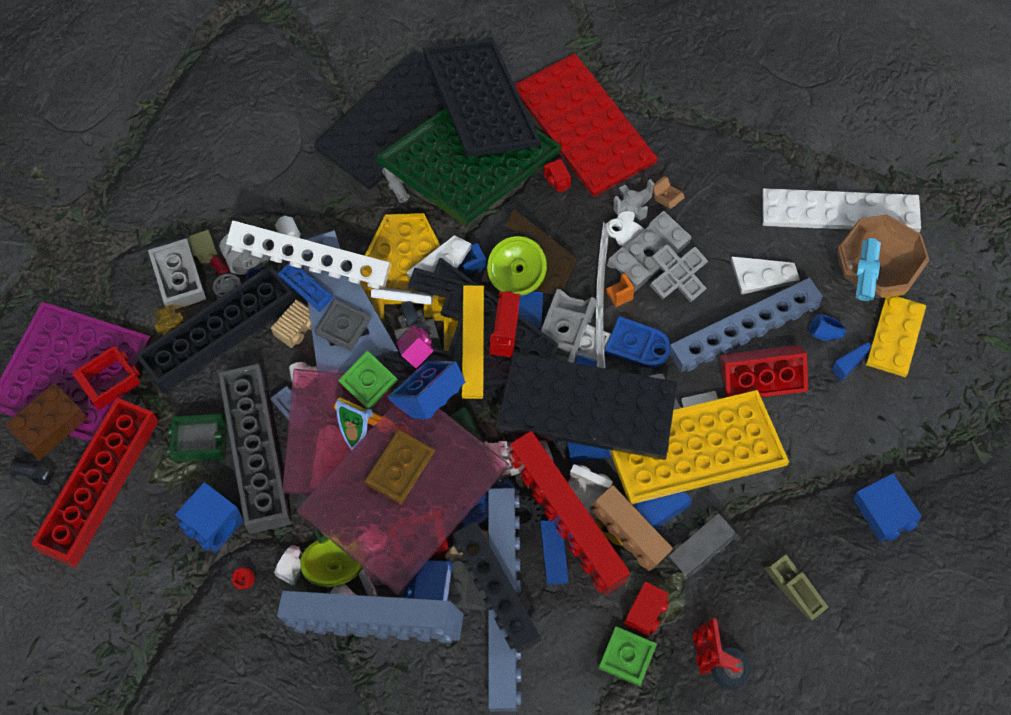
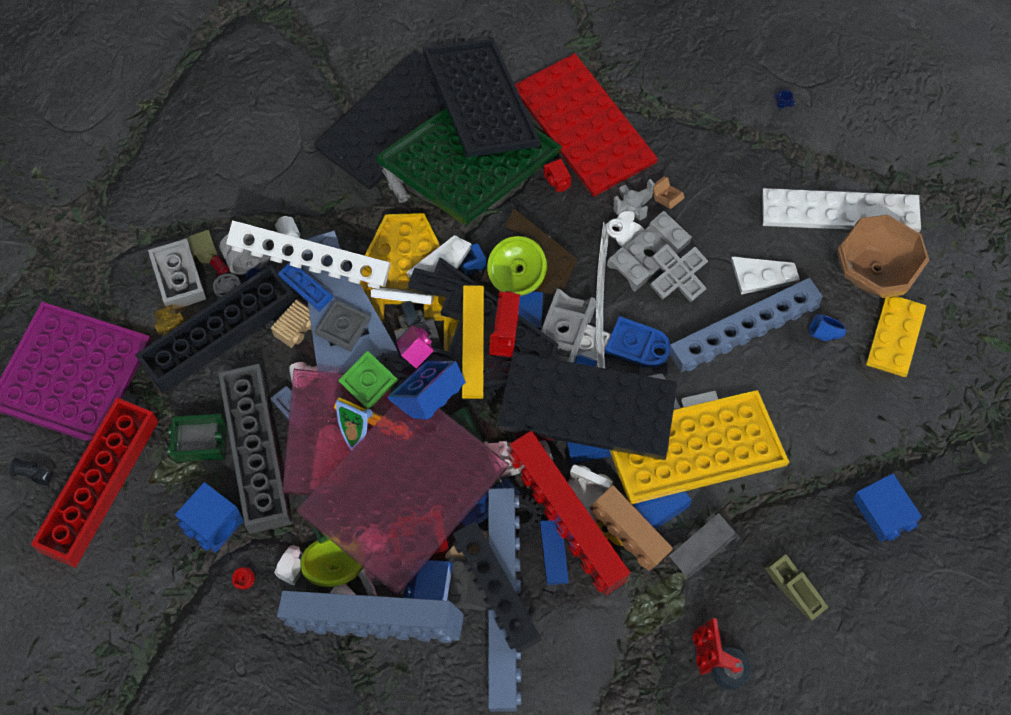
reddish brown brick [5,383,87,461] -> none
red window [72,345,141,411] -> none
pearl gold tile [364,429,435,505] -> none
bright green plate [599,627,657,686] -> none
orange panel [606,273,635,307] -> none
red brick [625,581,670,637] -> none
red slope [720,345,808,397] -> none
blue slope [832,342,871,381] -> none
medium azure piece [856,238,881,301] -> none
none -> clear blue plate [774,90,795,109]

